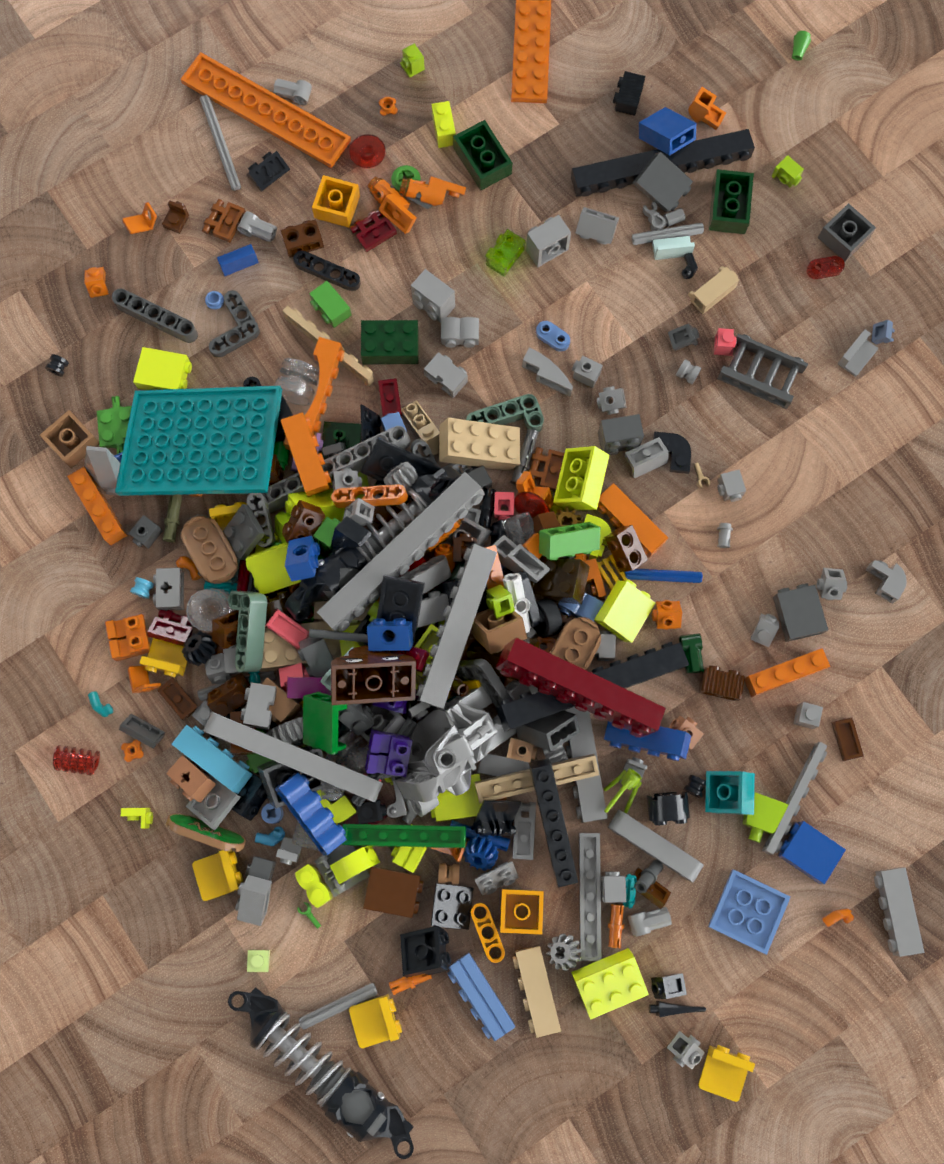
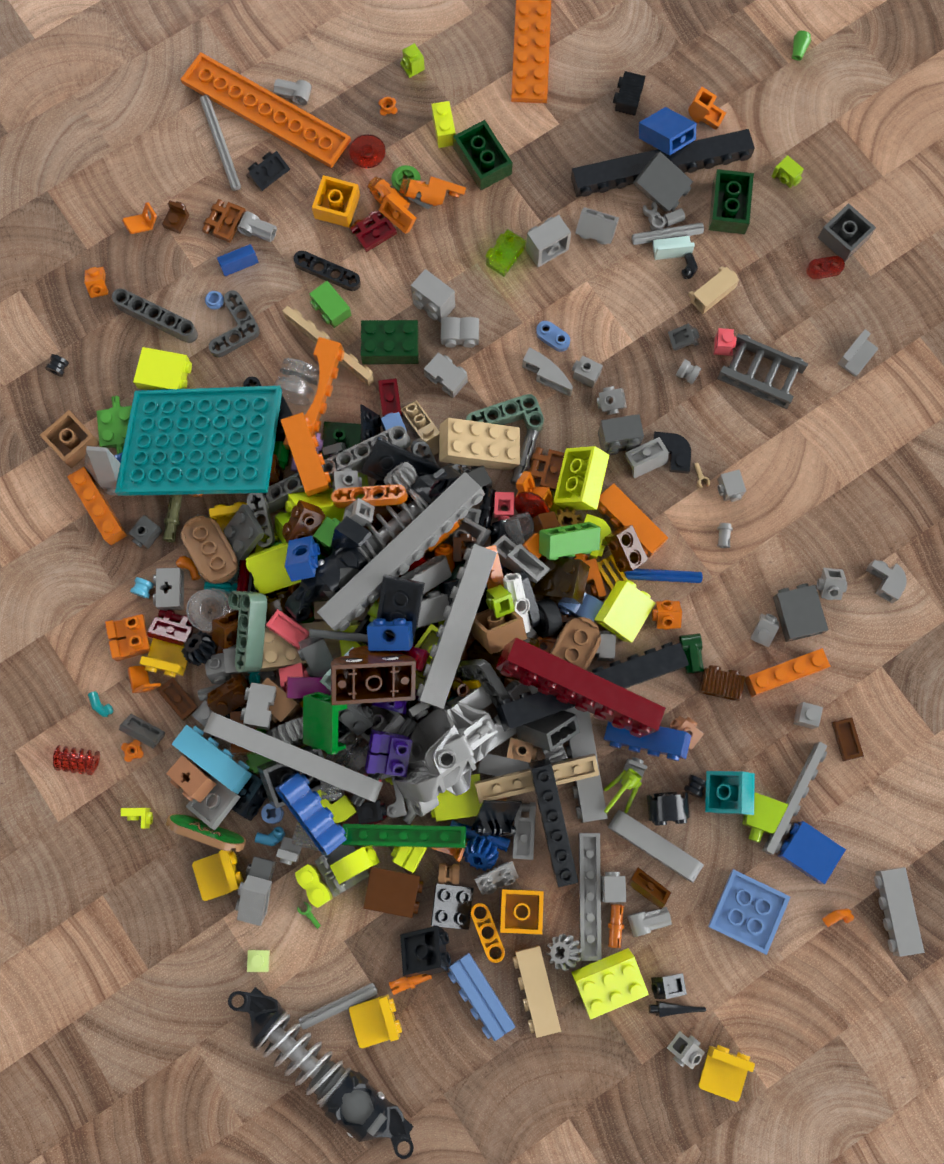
reddish brown brick [280,219,324,258] -> none
teal axle [623,874,637,909] -> none
dark grey pin [634,860,664,893] -> none
sand blue tile [871,320,895,344] -> none

